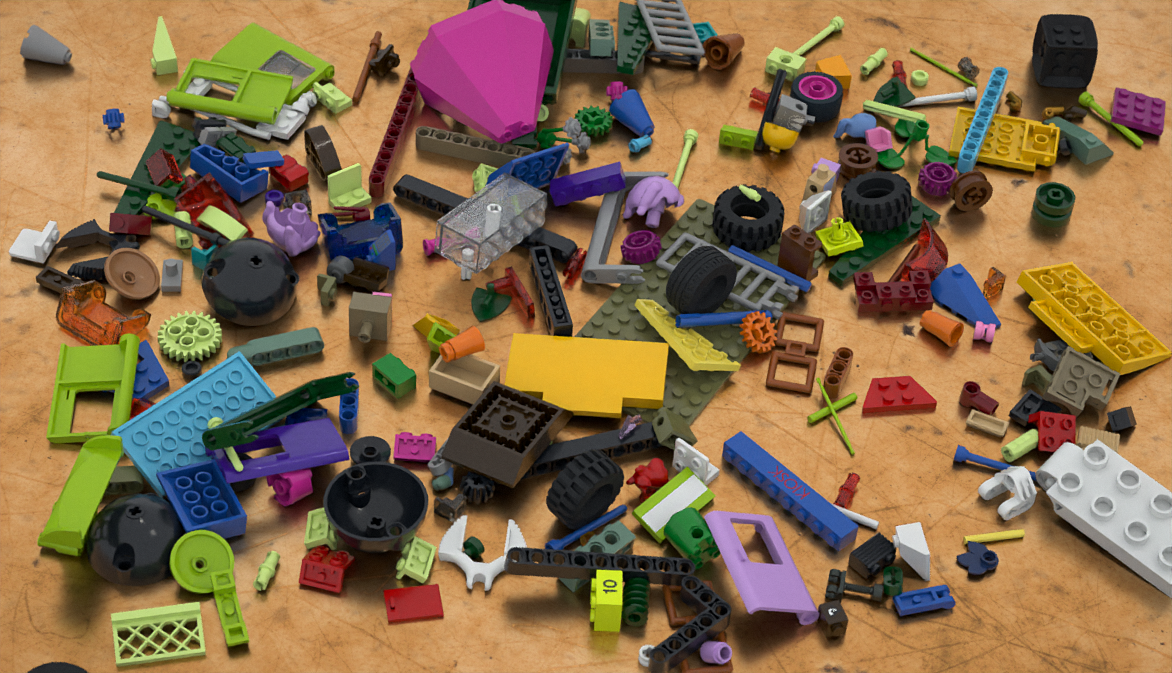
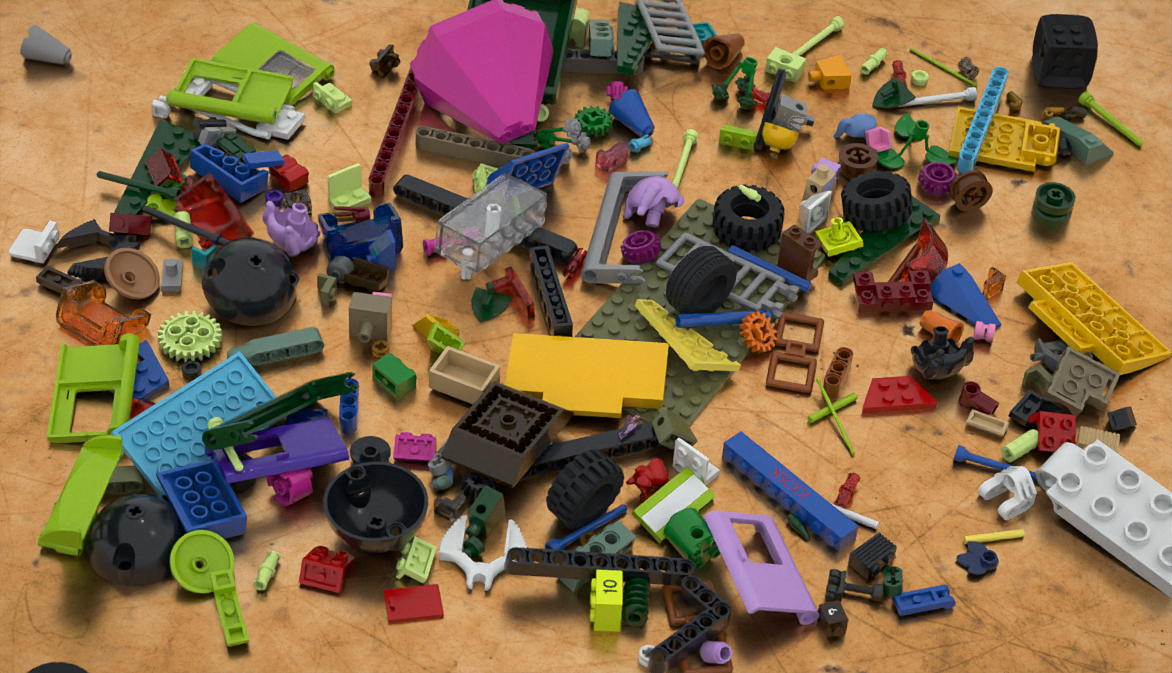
blue gear [102,109,125,129] -> none
yellowish green fence [111,602,206,667] -> none
yellowish green slope [150,16,178,75] -> none
yellowish green slope [196,206,248,241] -> none
white arm [290,91,317,116] -> none
dark brown beam [304,125,342,181] -> none
yellowish green bracket [304,507,339,551] -> none
dark orange bar [352,31,382,102] -> none
orange plant [439,326,485,363] -> none
dark purple brick [550,162,626,206] -> none
black wheel [790,71,843,123] -> none
yellowish green axle [863,100,926,123] -> none
white slope [892,522,930,581] -> none
magenta plate [1110,87,1166,136] -> none
none -> pearl gold bush [372,340,390,359]
none -> dark green torso [465,485,505,537]
none -> clear pink leg [595,142,629,173]
none -> plant [711,57,758,109]
none -> dark green piece [786,513,810,540]
none -> black piece [910,326,974,380]

